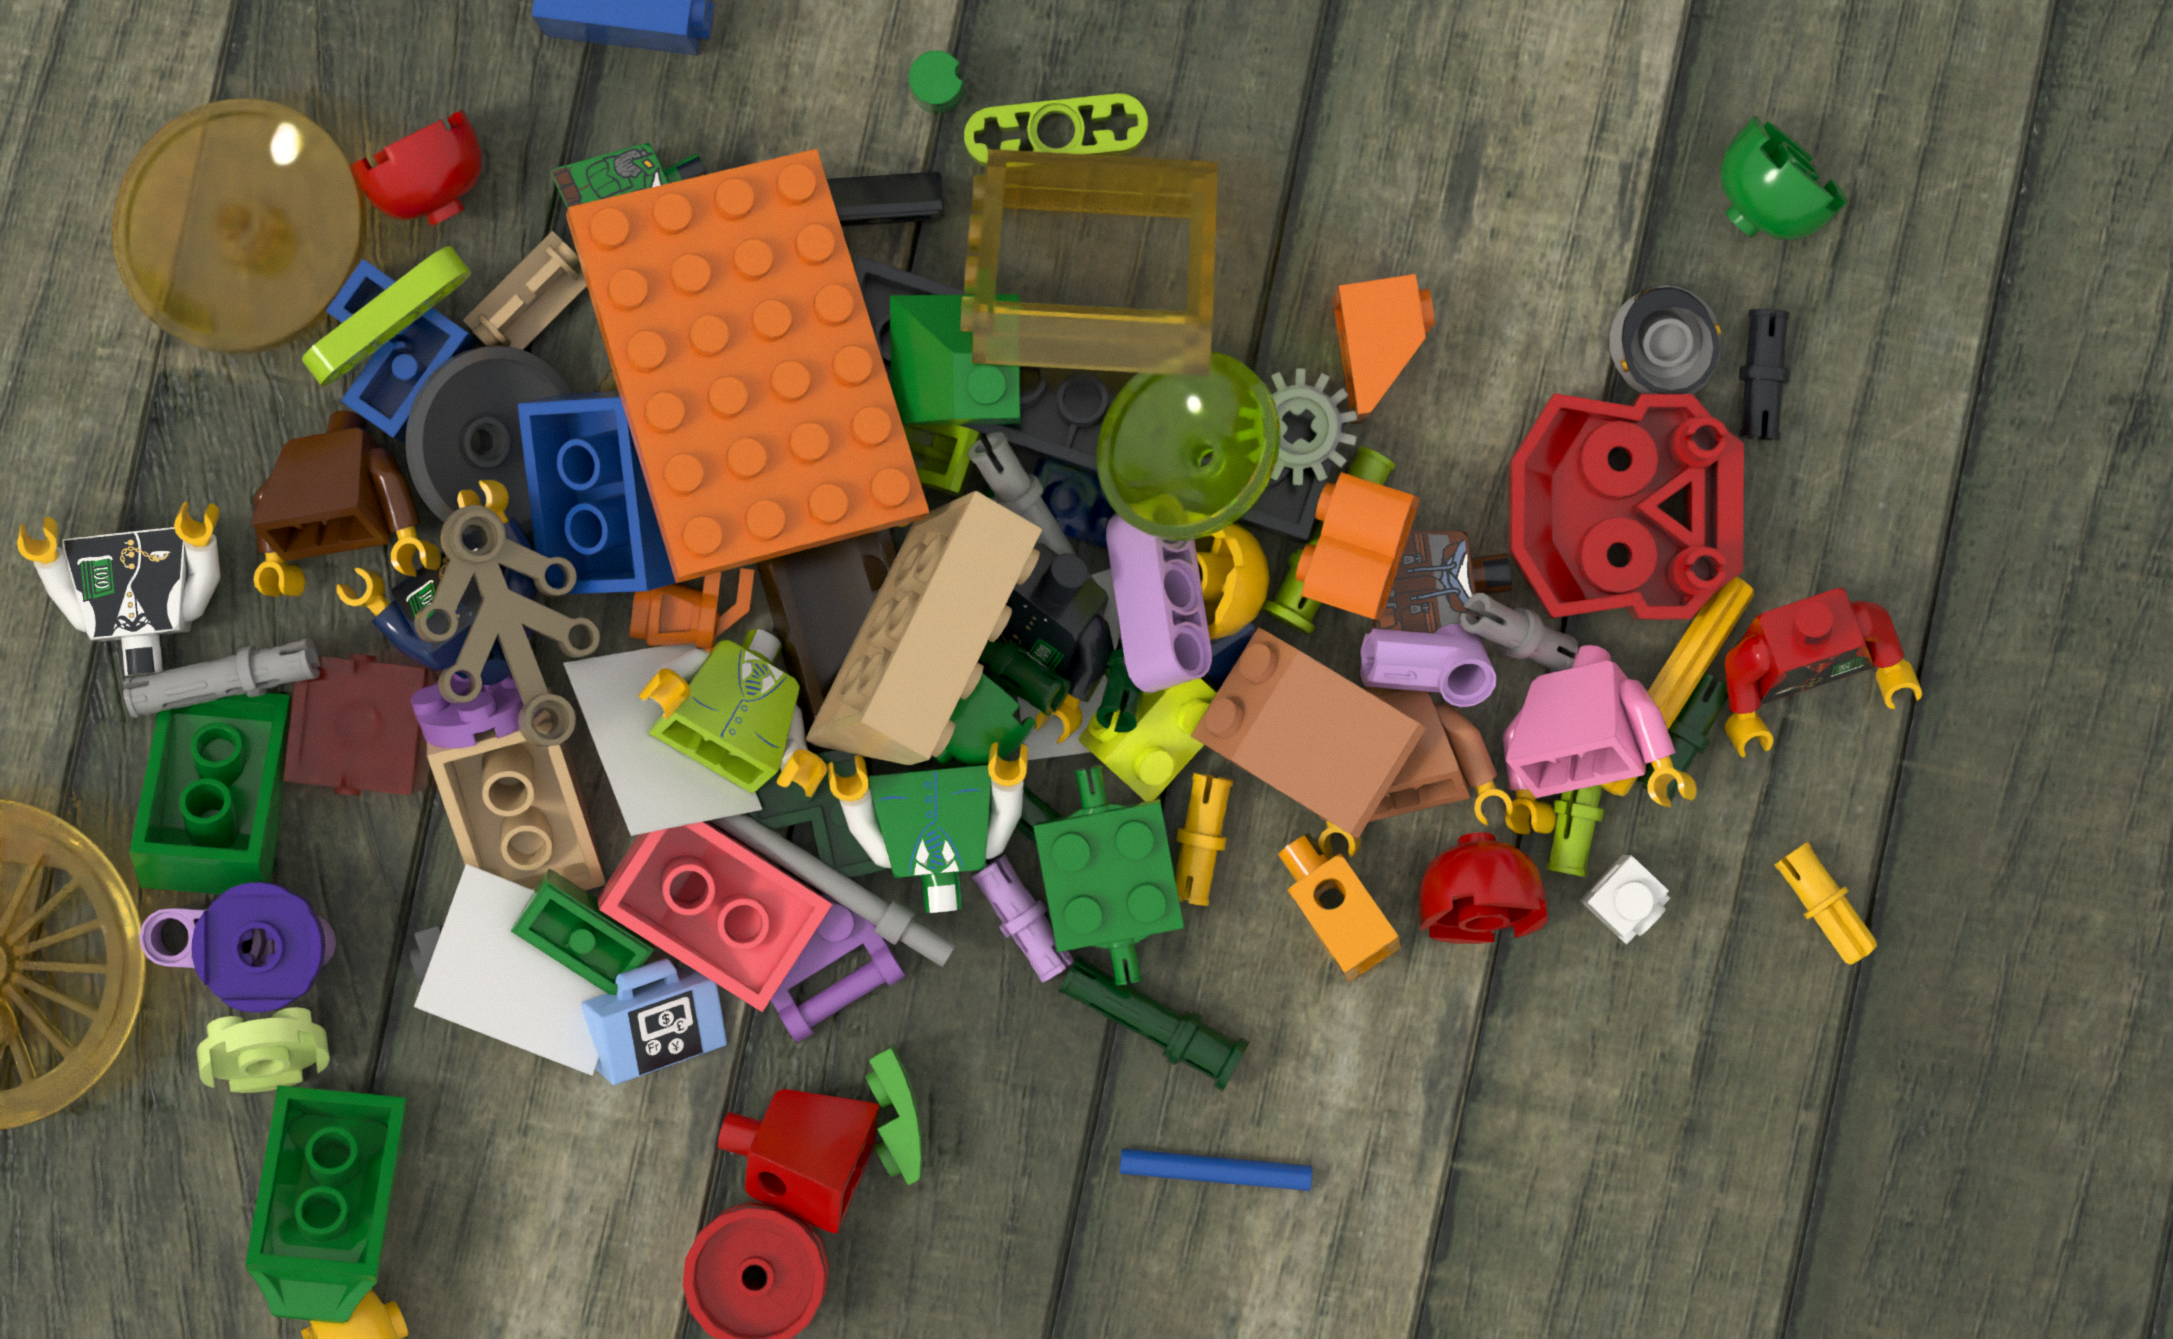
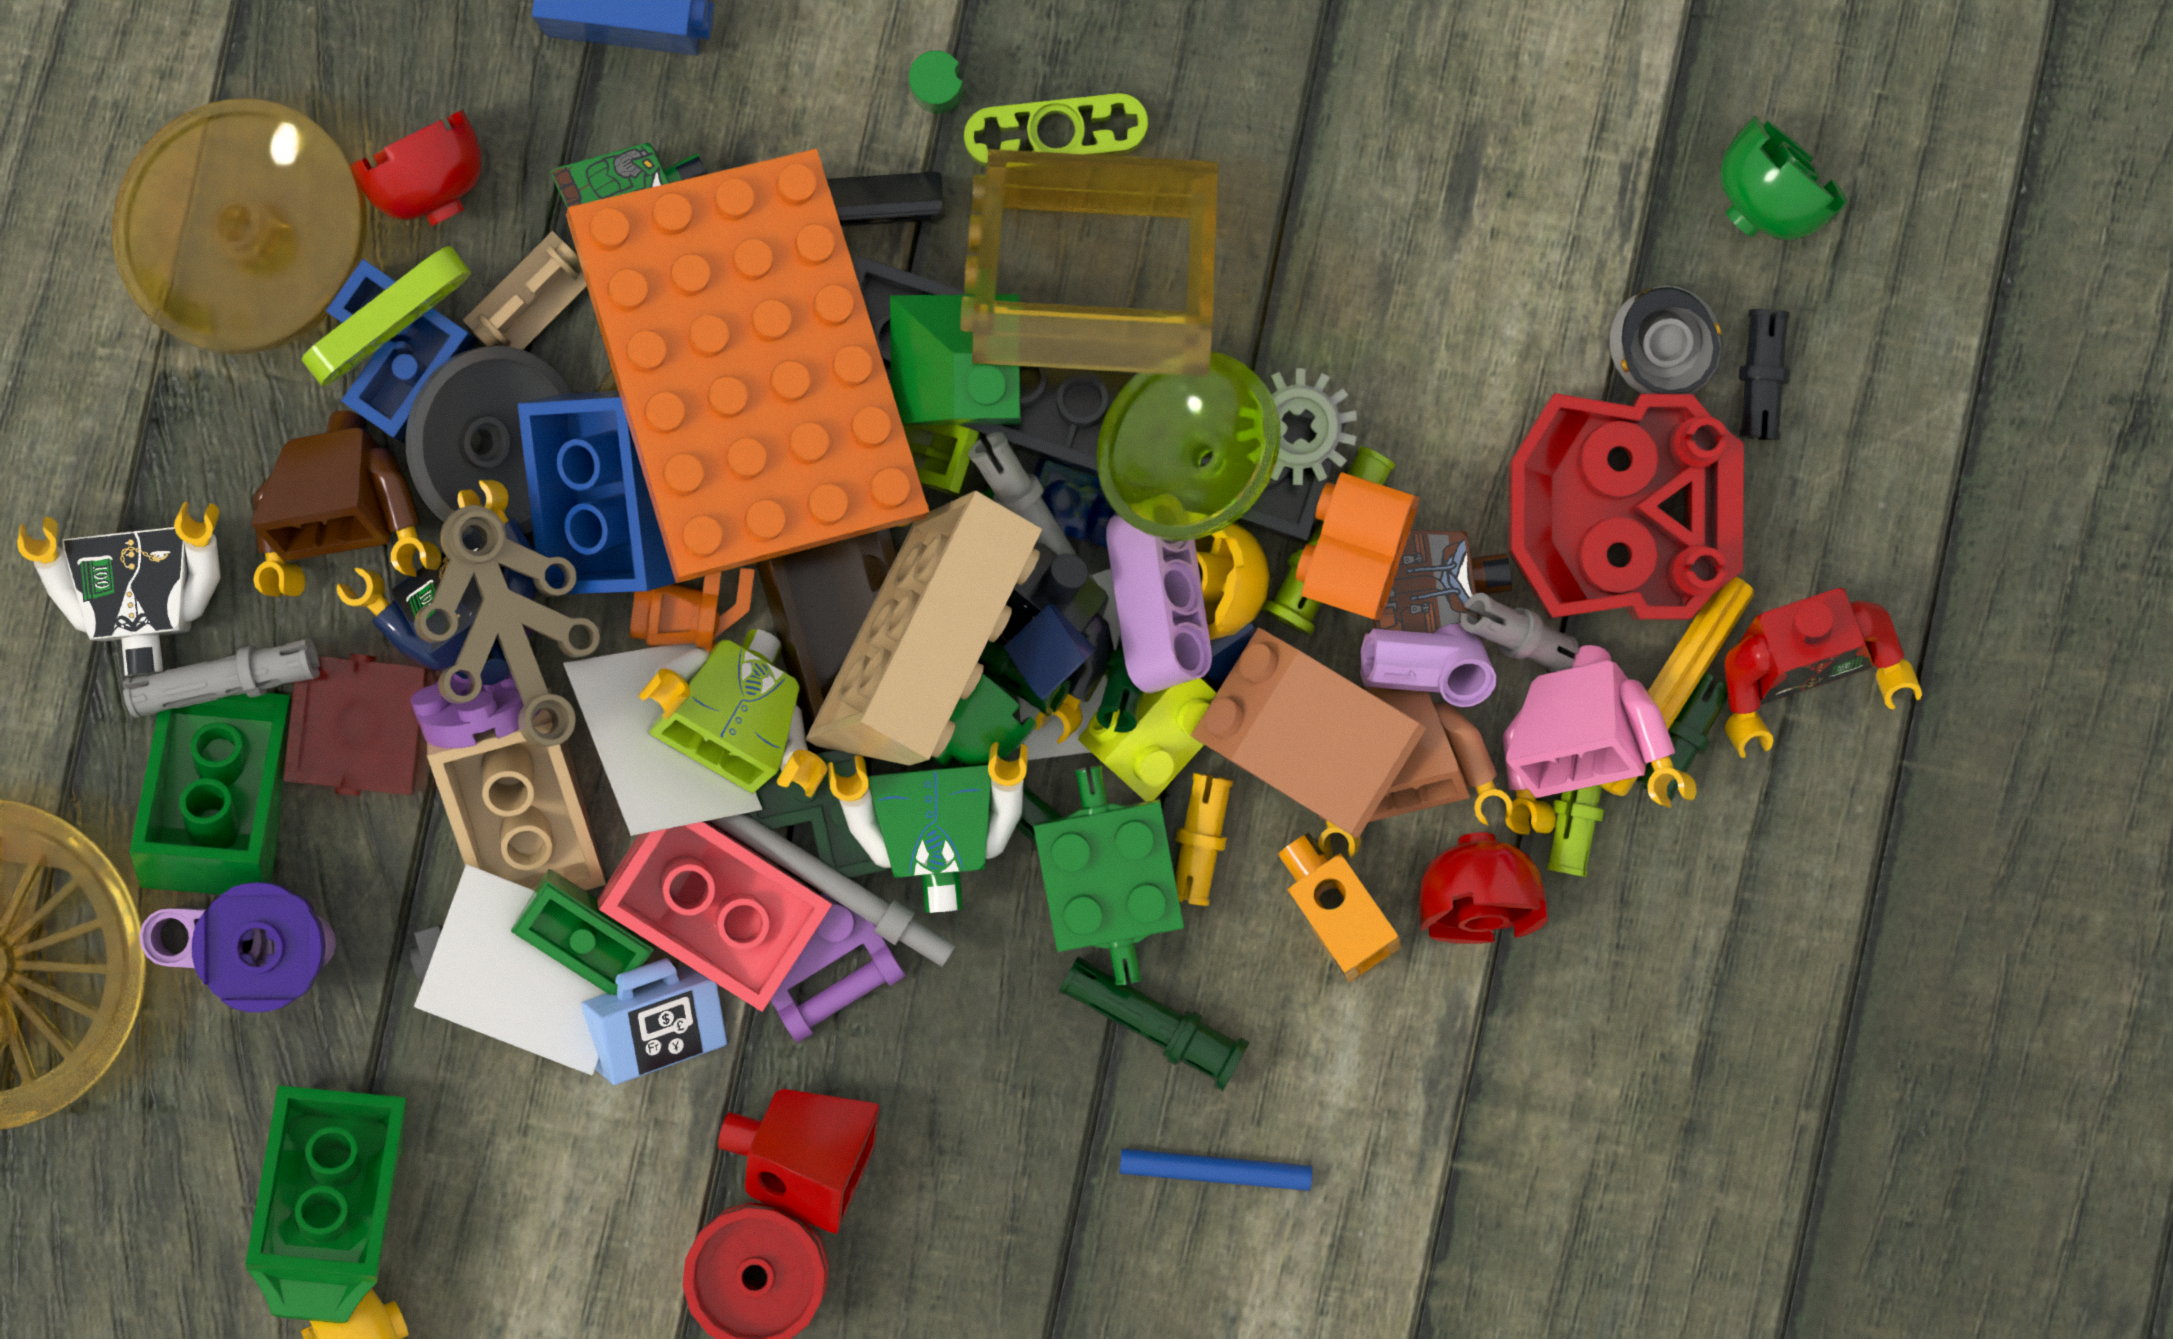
yellowish green plate [197,1007,330,1093] -> none
bright green slope [865,1044,923,1185] -> none
lavender pin [971,854,1076,983] -> none
orange slope [1332,274,1435,424] -> none
white brick [1579,854,1670,944] -> none
yellow axle [1774,841,1877,965] -> none
none -> dark blue slope [1004,602,1096,701]

